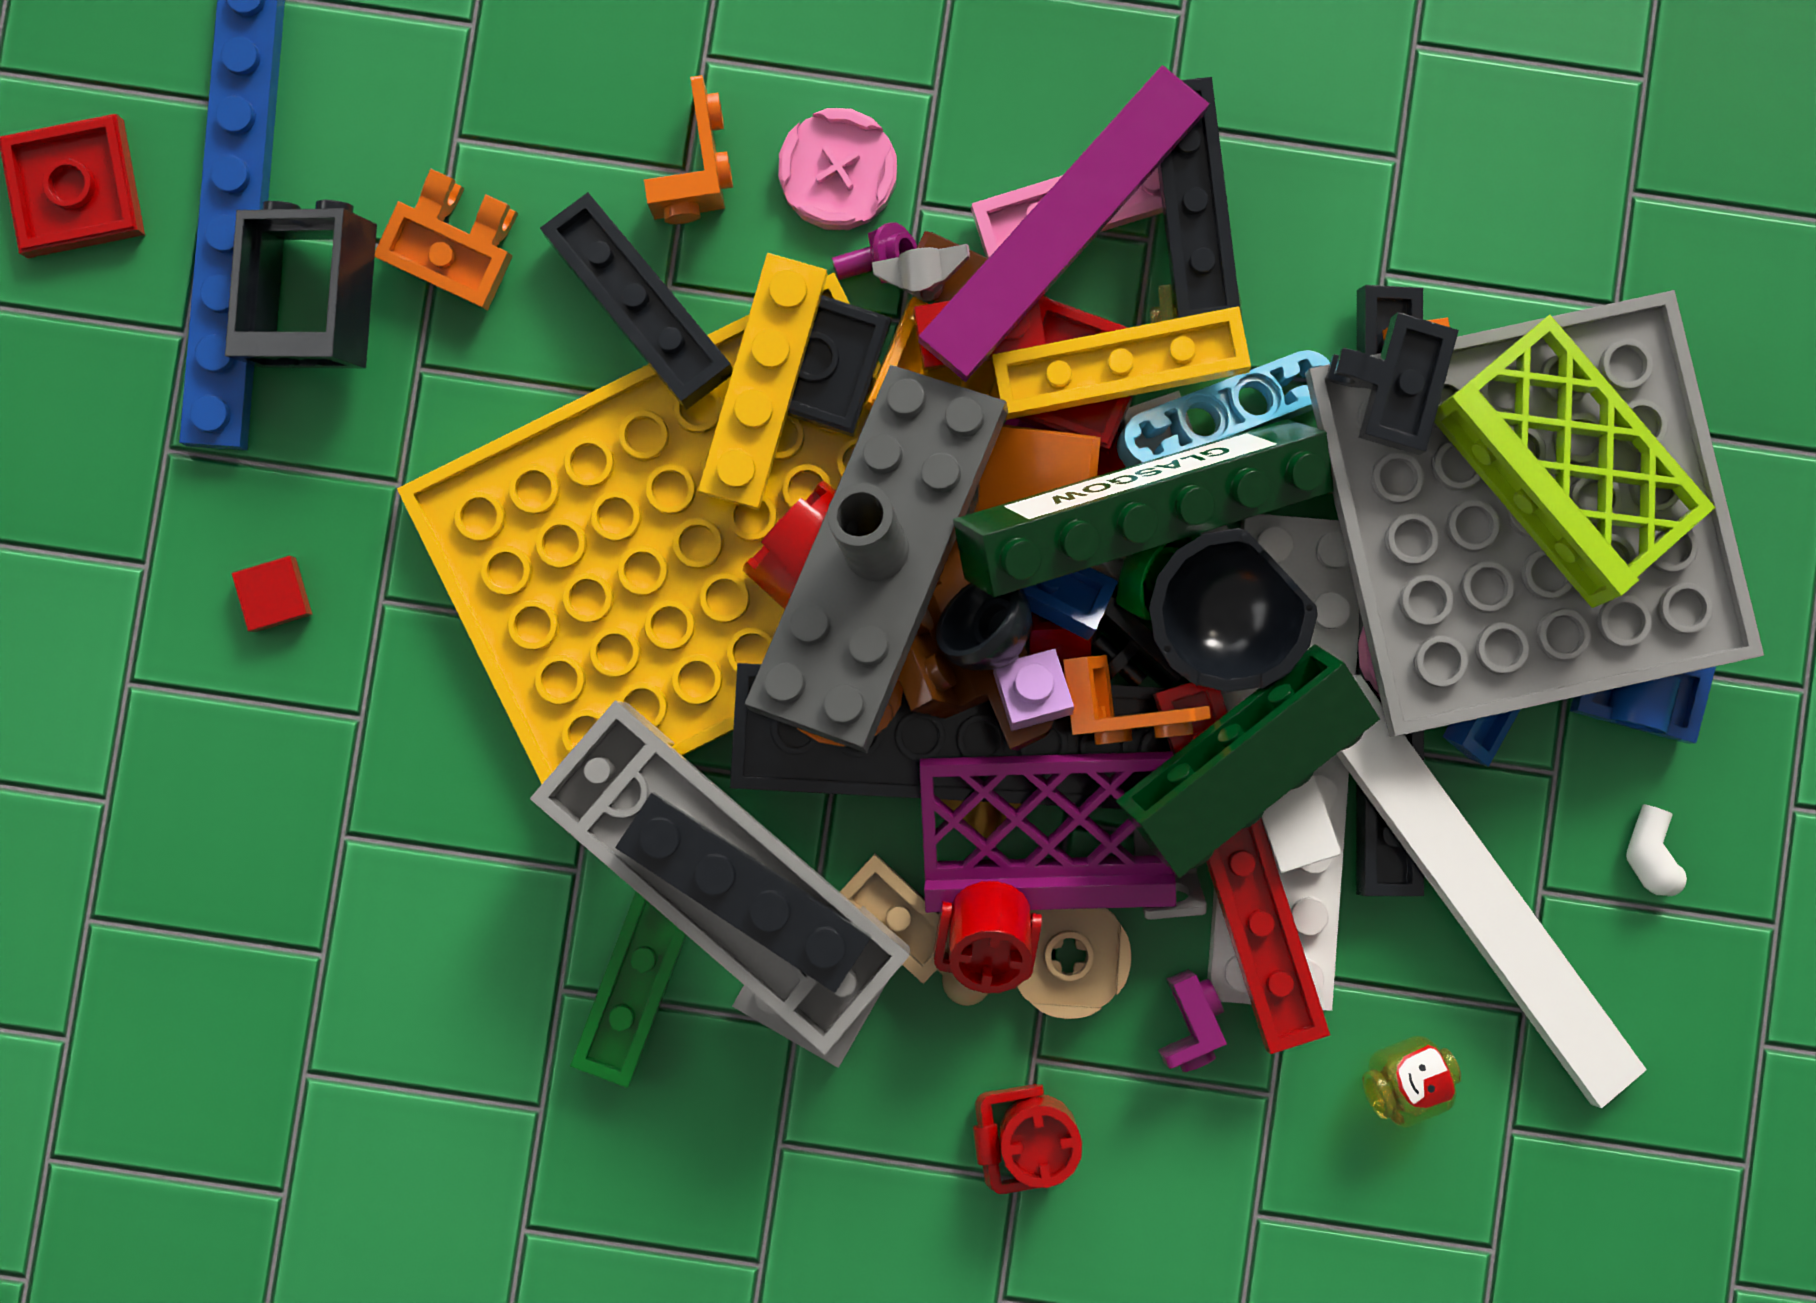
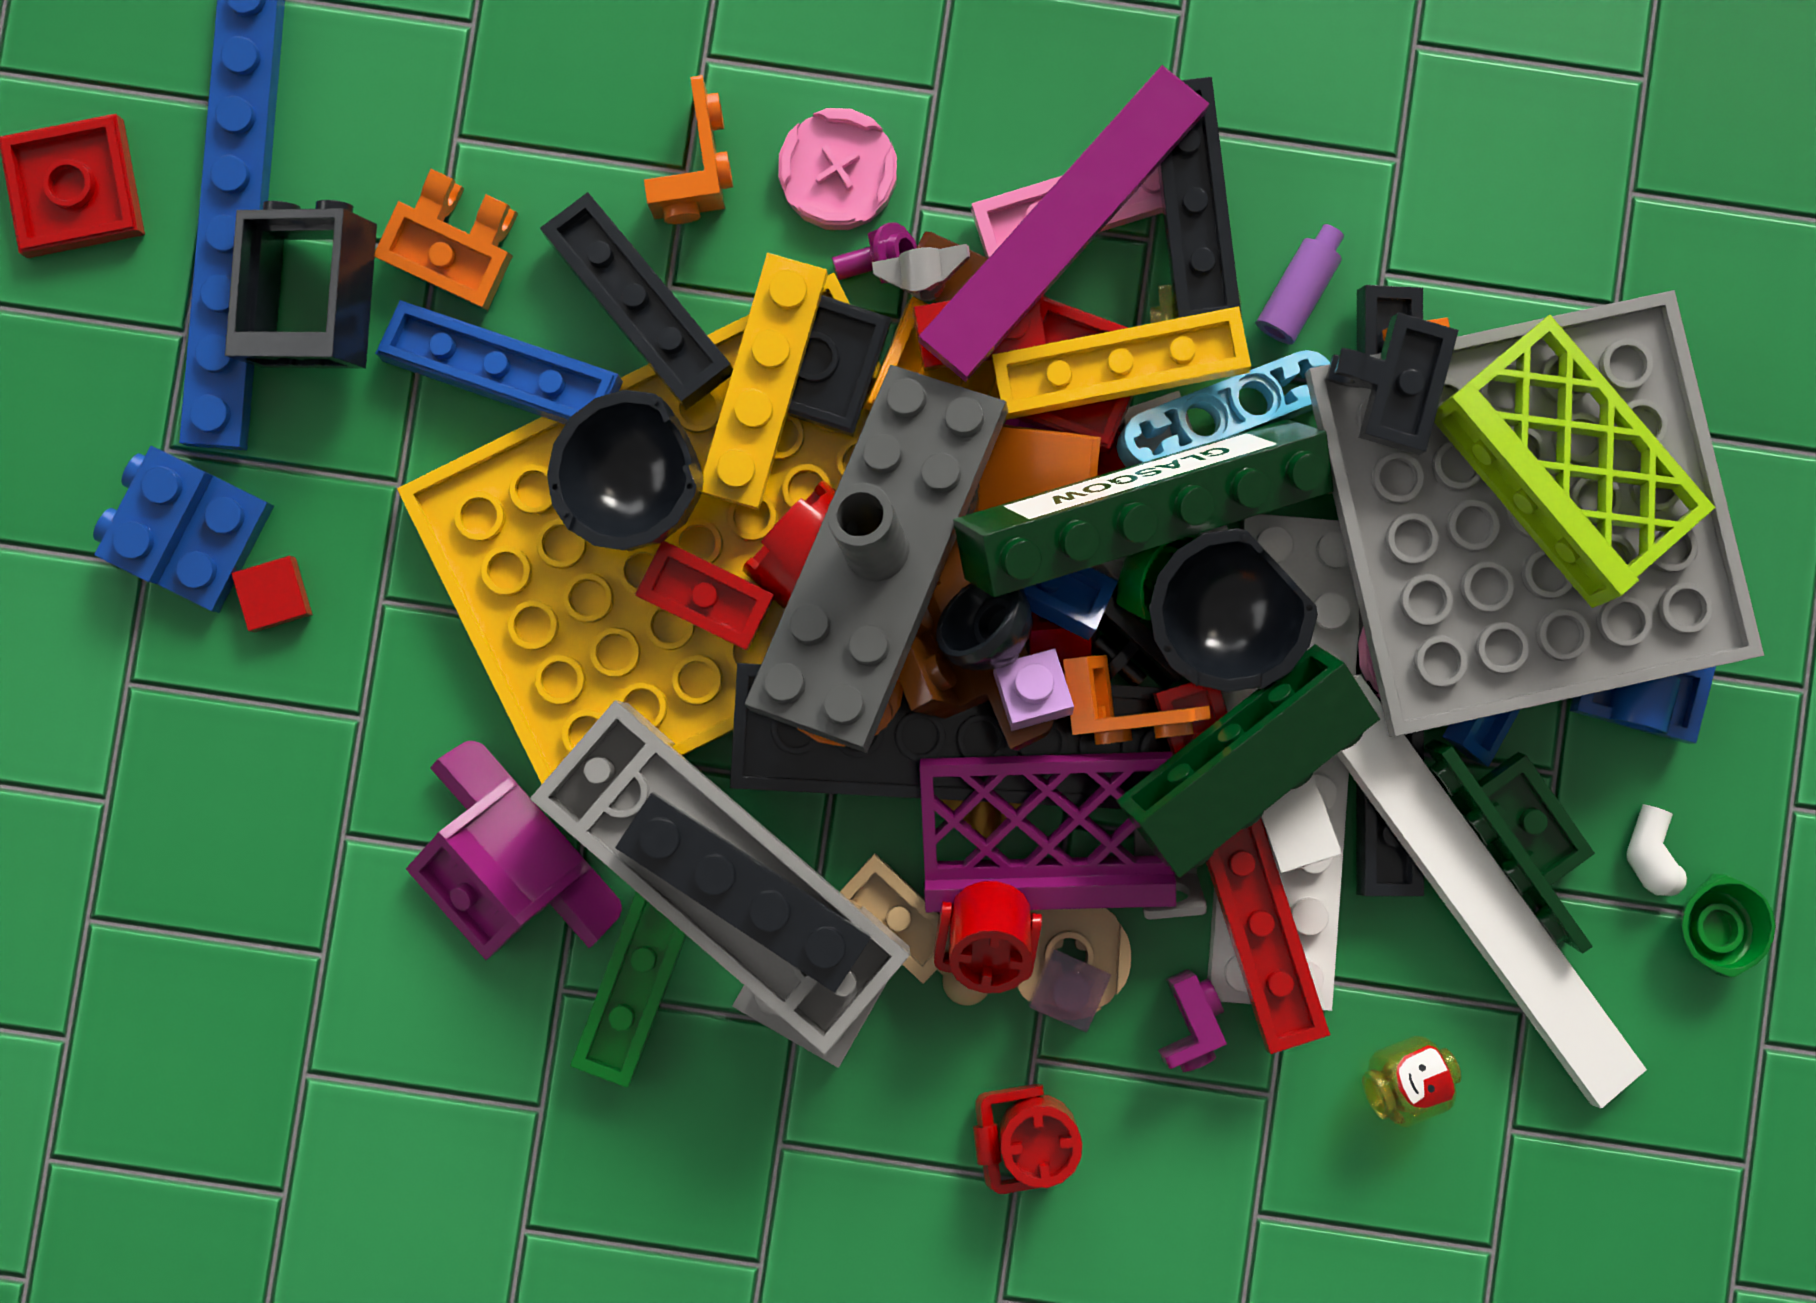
none -> blue plate [93,446,274,613]
none -> blue tile [375,300,623,425]
none -> magenta plate [406,741,622,960]
none -> black cylinder [547,390,704,551]
none -> red plate [635,540,775,651]
none -> plate [1028,947,1111,1032]
none -> medium lavender cylinder [1255,224,1344,344]
none -> dark green bracket [1424,739,1595,954]
none -> green hat [1681,874,1776,977]

